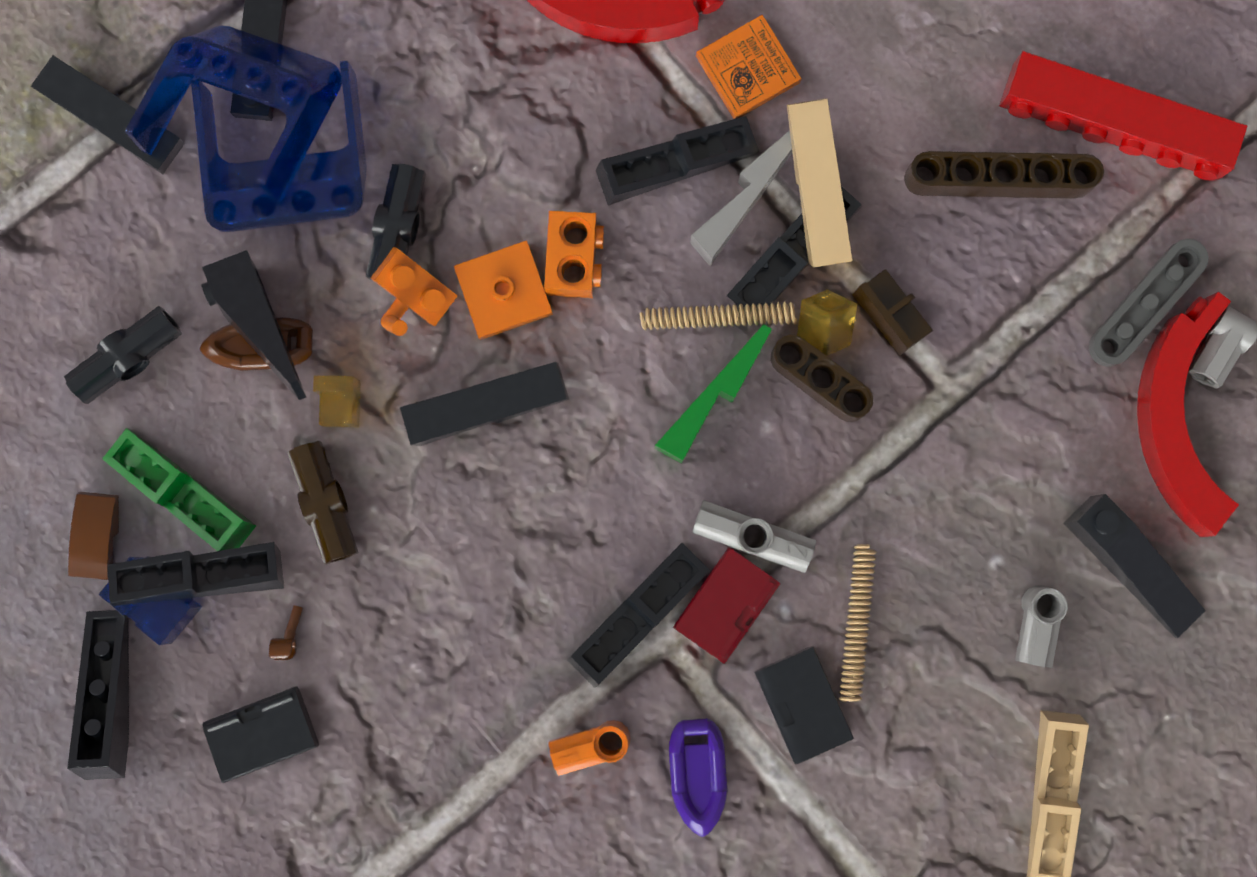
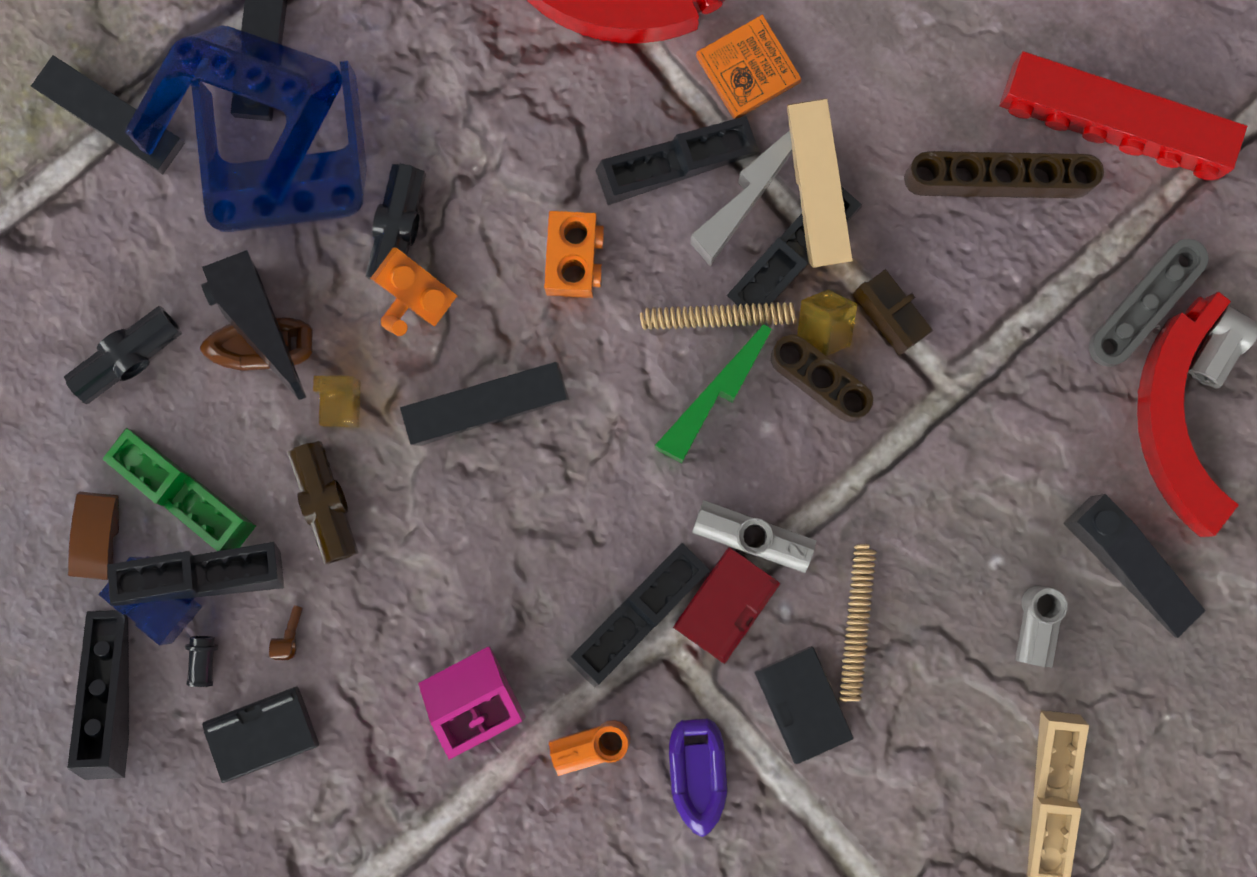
orange plate [454,240,553,340] -> none
none -> black pin [185,636,218,687]
none -> dark pink slope [418,646,526,760]

